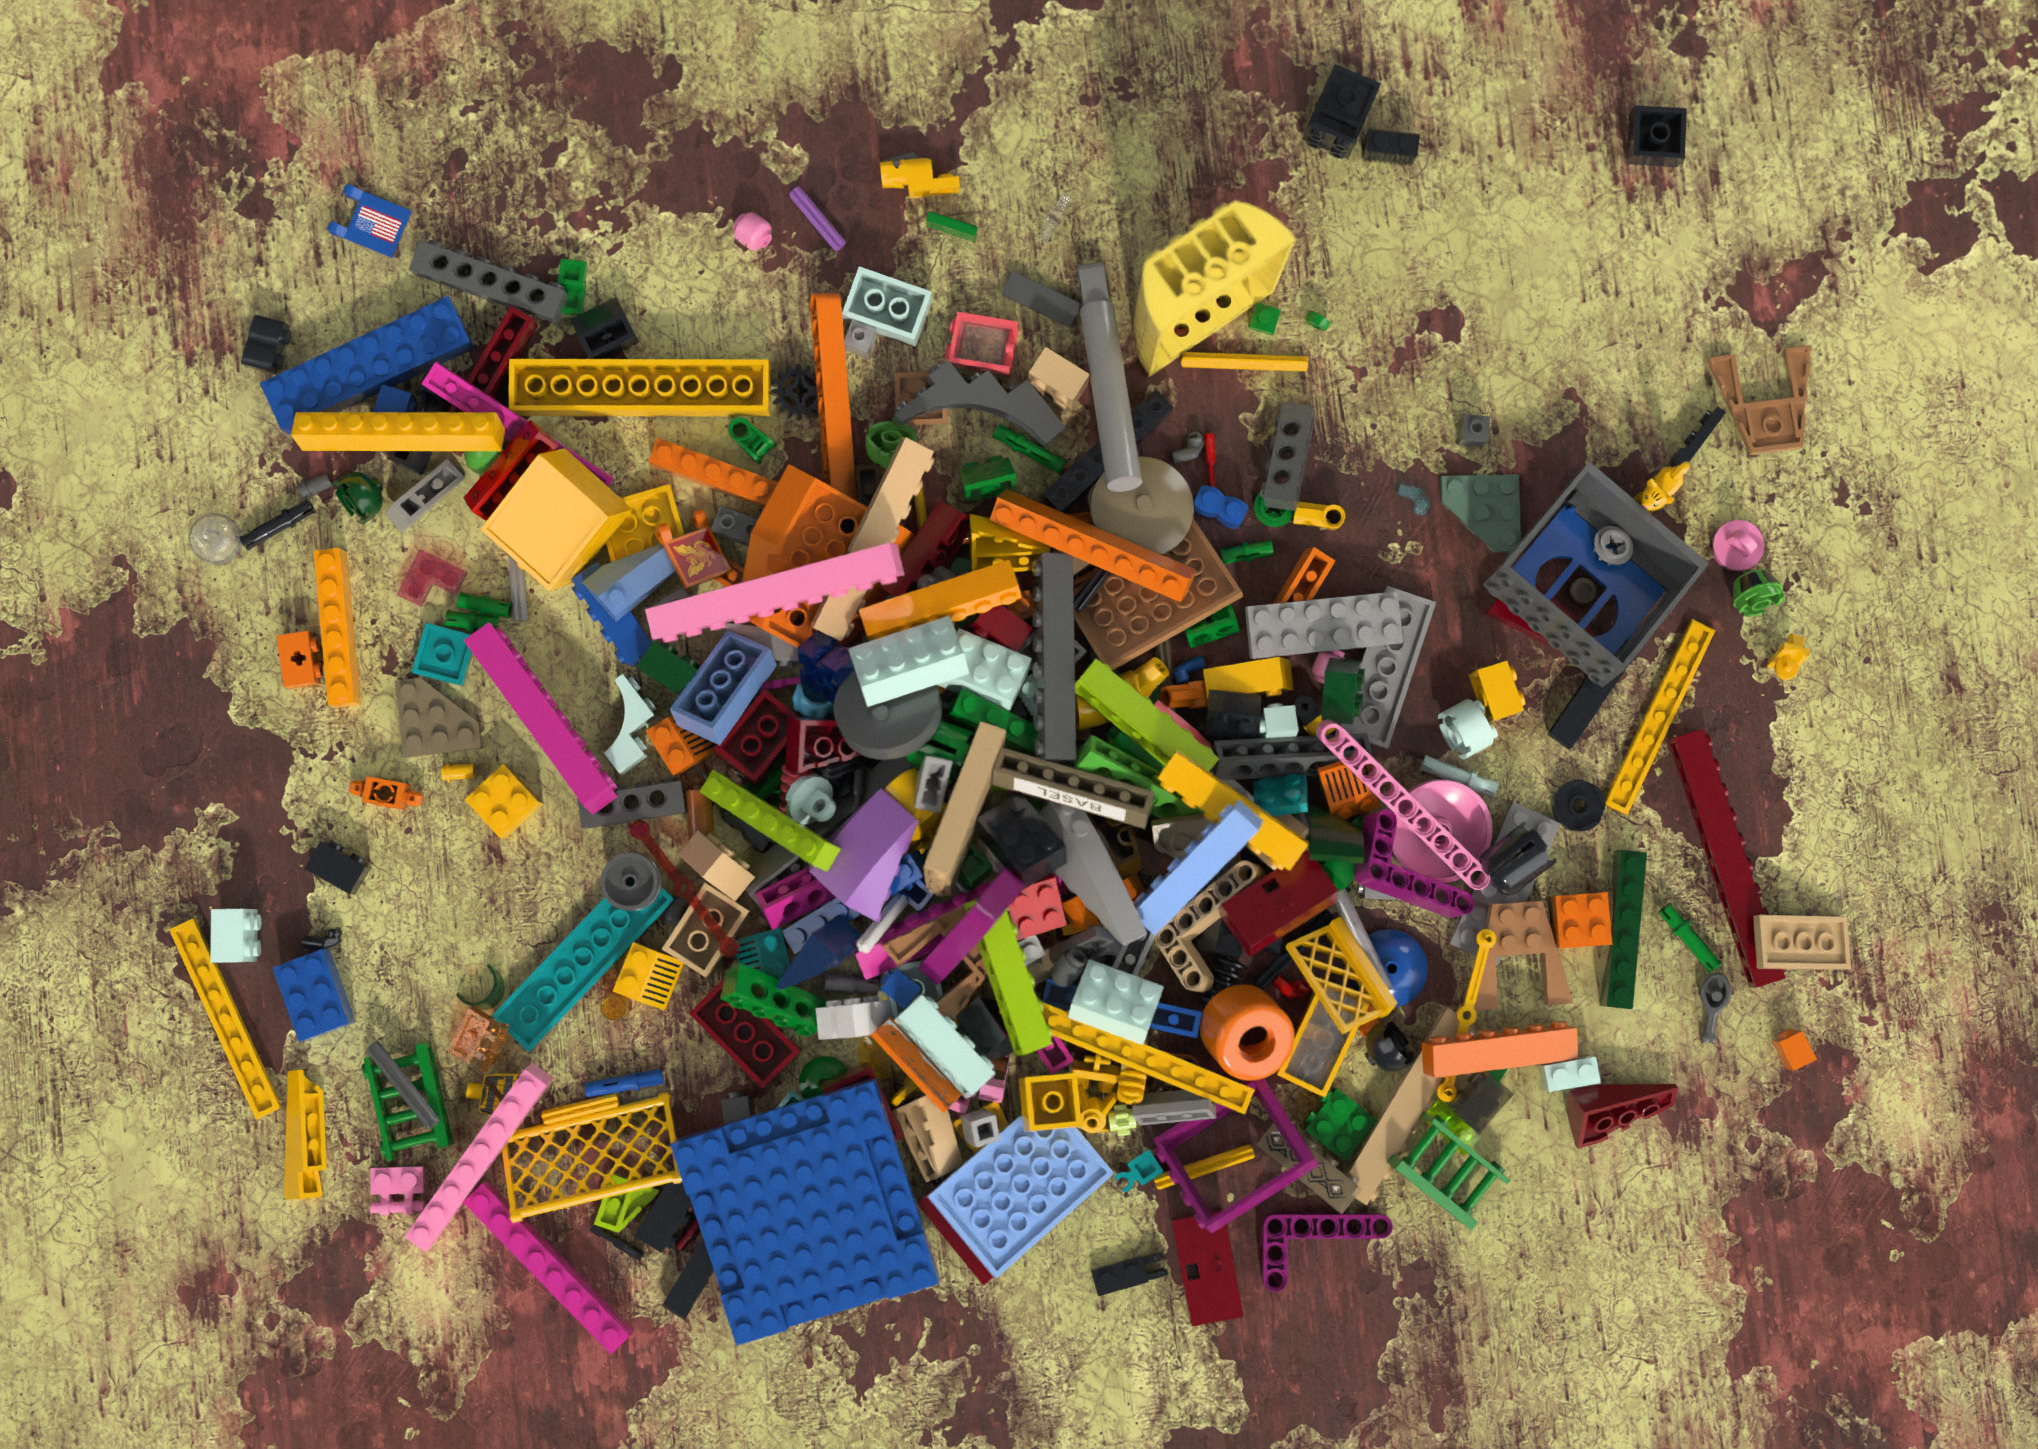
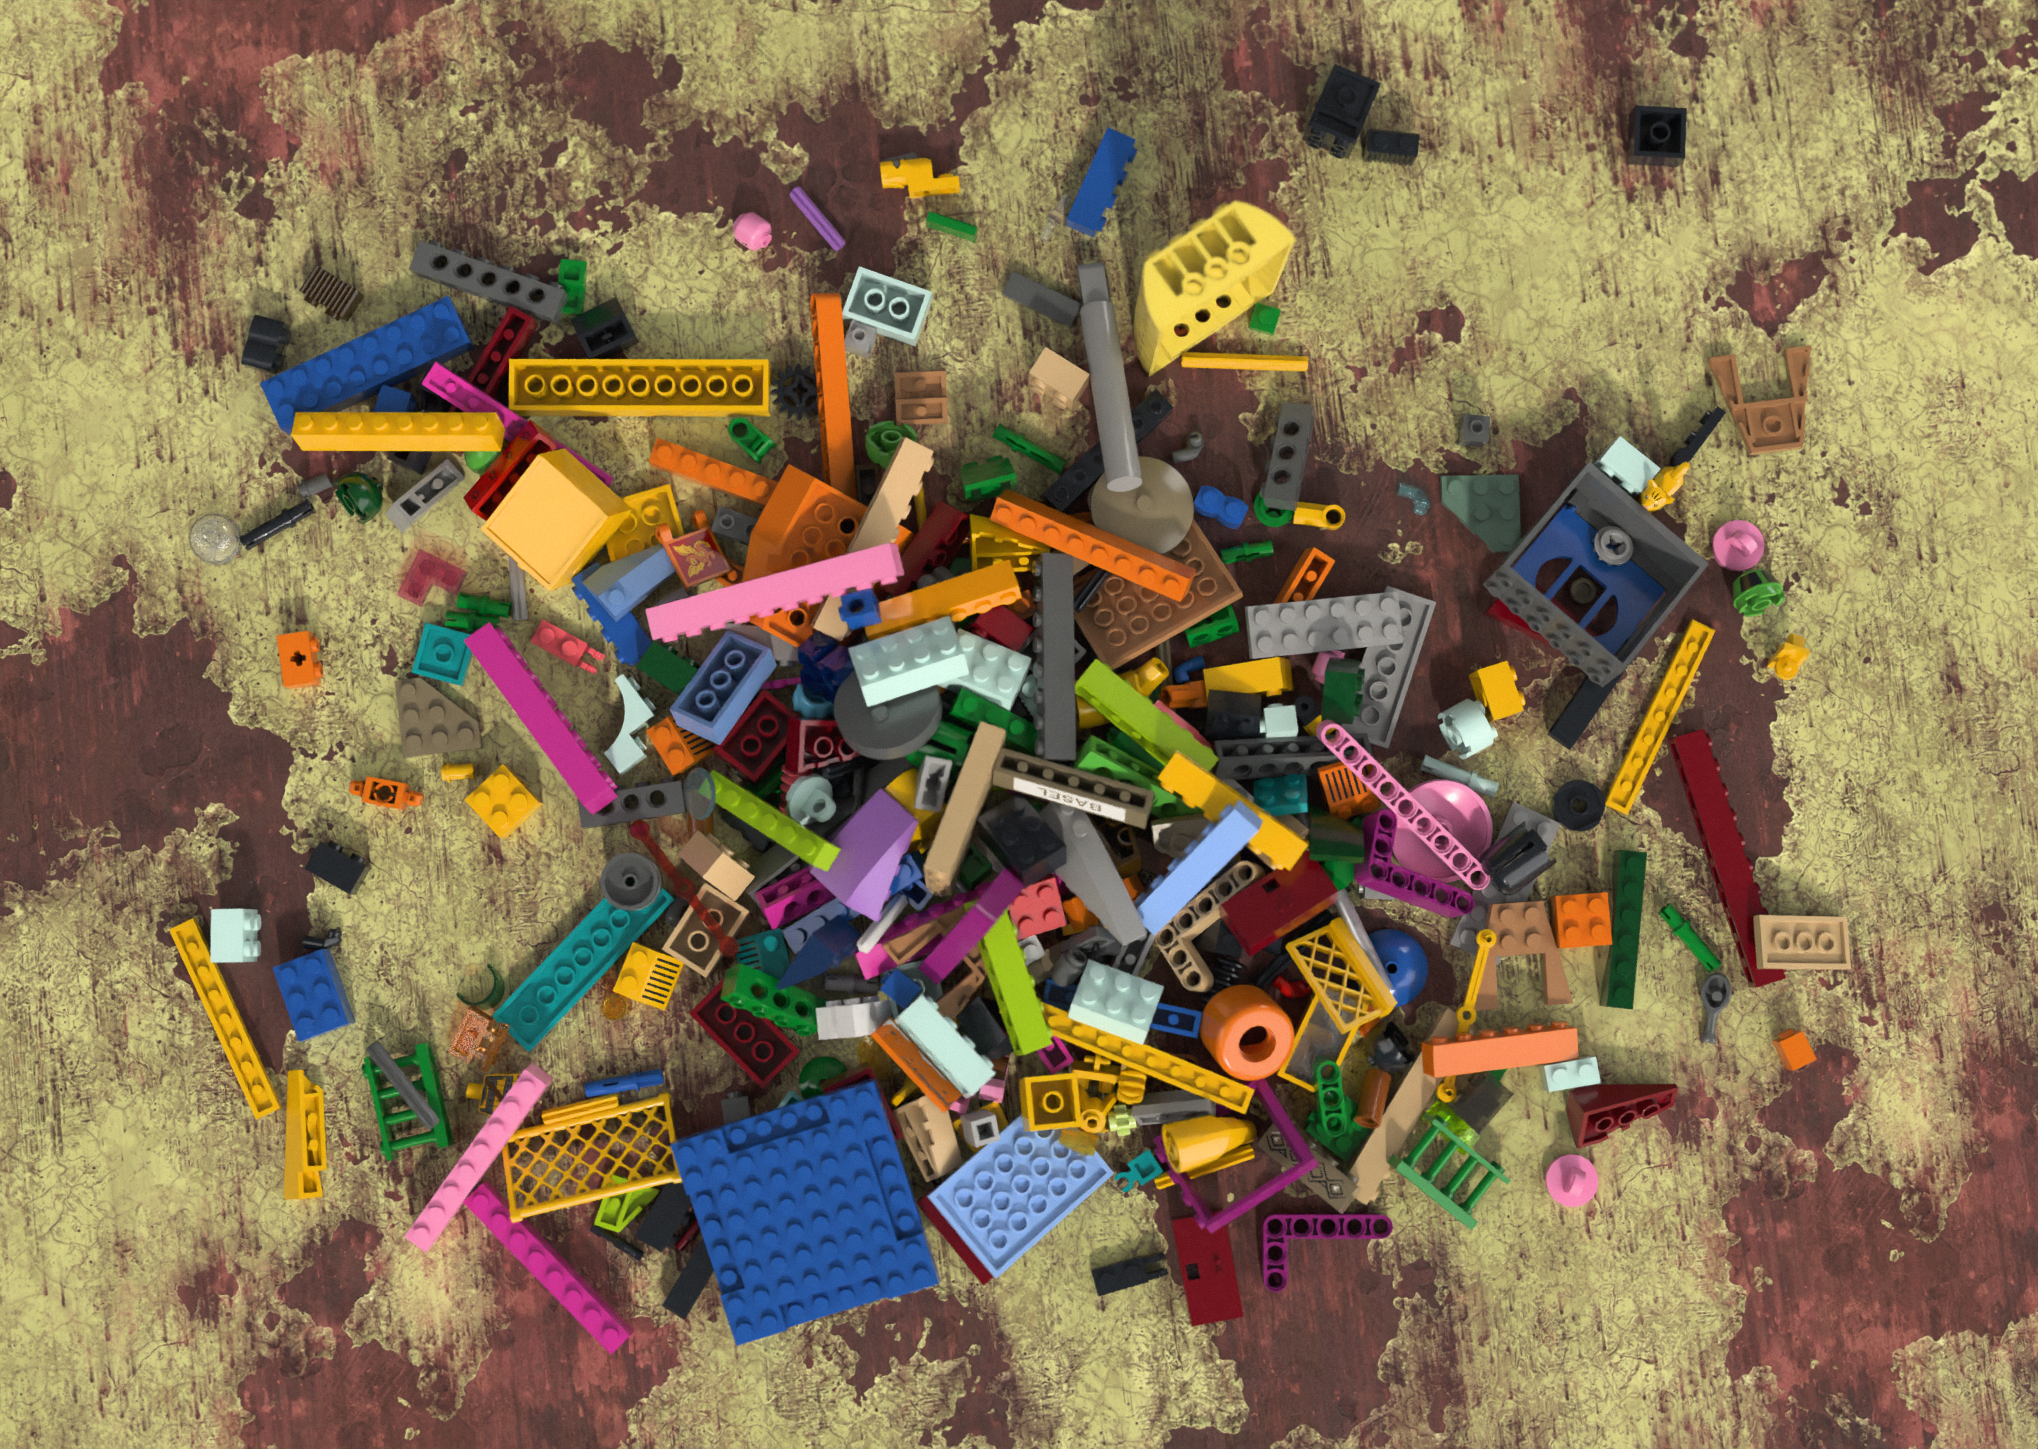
light orange brick [313,548,361,708] -> none
blue flag [327,184,412,259] -> none
bright pink plate [370,1166,426,1215] -> none
dark grey arch [892,361,1066,447] -> none
window [945,312,1019,378] -> none
red piece [1204,433,1216,488] -> none
green tile [1304,310,1331,332] -> none
none -> dark brown brick [299,265,364,322]
none -> coral hinge [530,619,605,675]
none -> clear light blue piece [683,768,716,820]
none -> blue brick [838,588,882,630]
none -> clear yellow cone [1058,1129,1099,1157]
none -> blue brick [1066,127,1138,238]
none -> yellow piece [1162,1115,1257,1173]
none -> green beam [1312,1056,1347,1137]
none -> dark orange pin [1354,1069,1391,1128]
none -> bright pink tile [1544,1154,1598,1207]
none -> light aqua brick [1593,436,1661,498]

